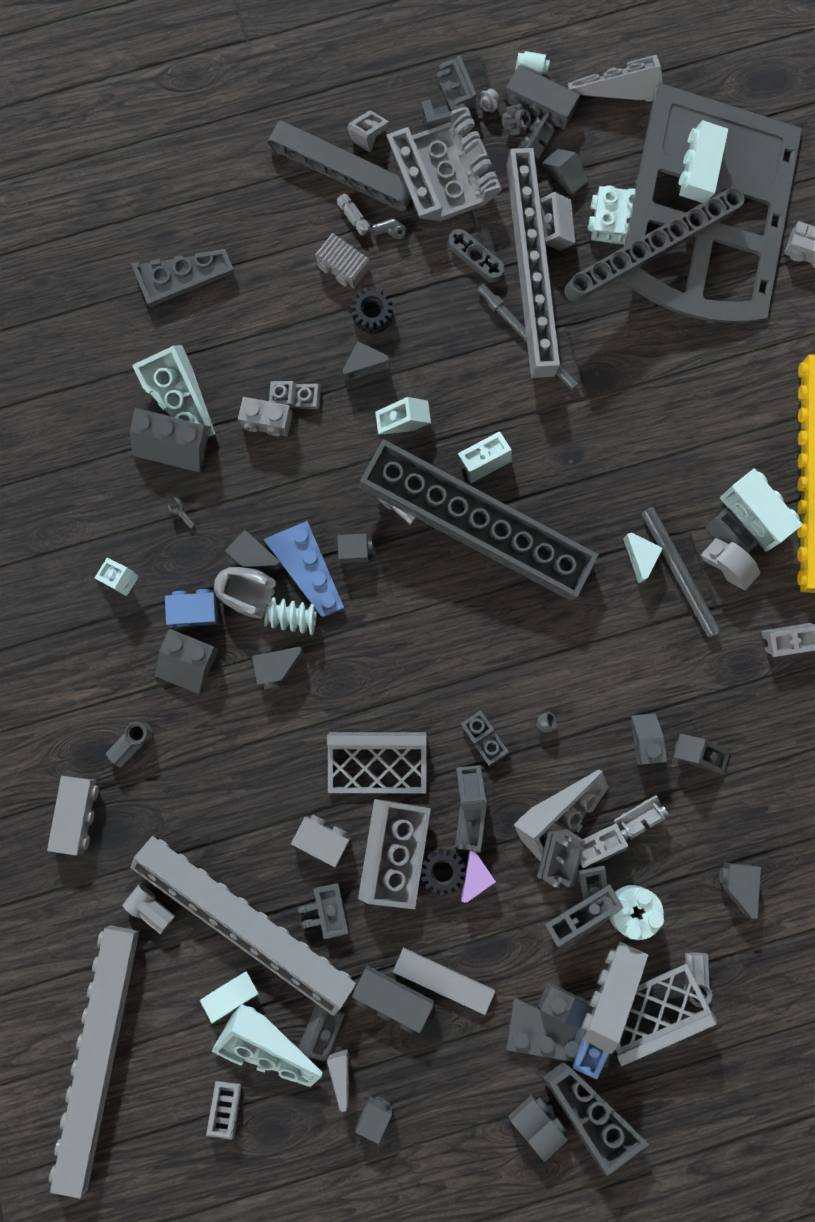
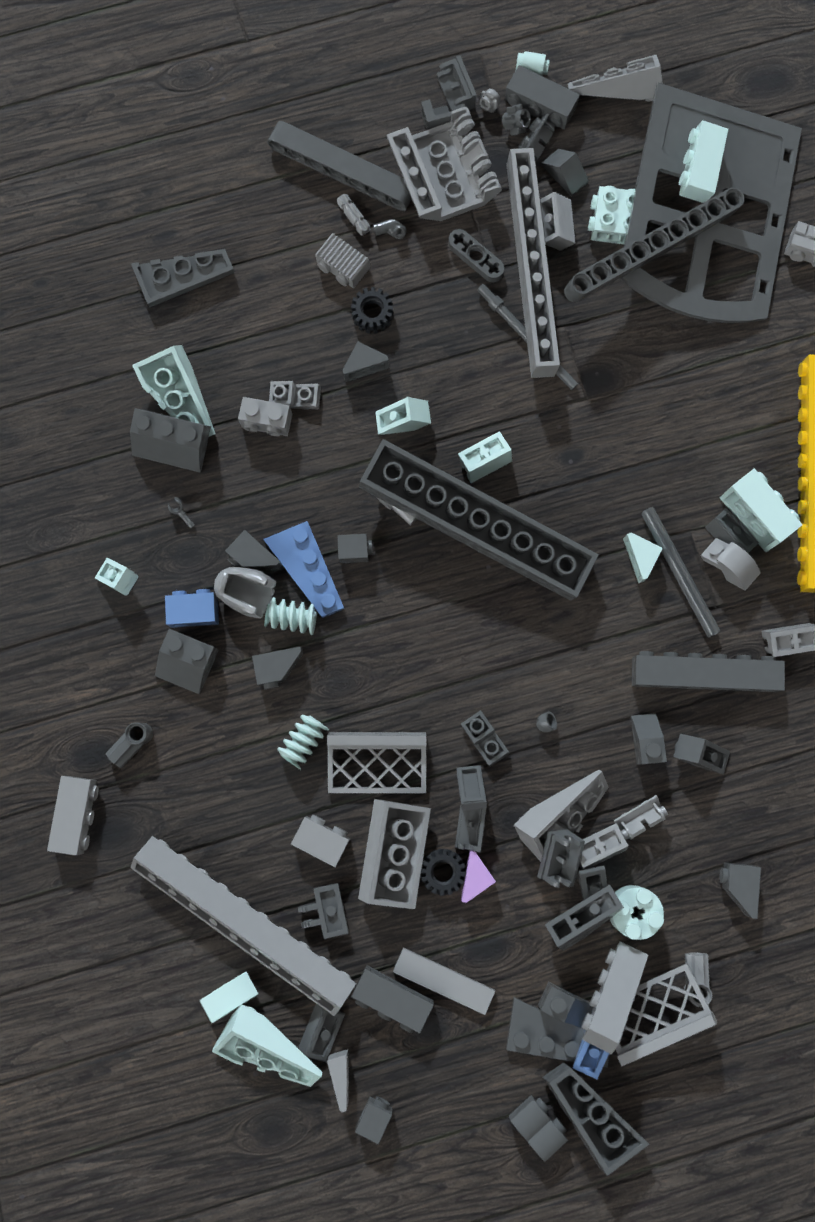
light grey brick [49,925,140,1198] -> none
light grey piece [122,884,175,934] -> none
light grey slope [206,1081,241,1140] -> none
light grey slope [347,110,389,152] -> none
none -> light aqua piece [277,715,329,770]
none -> dark grey brick [632,651,785,692]

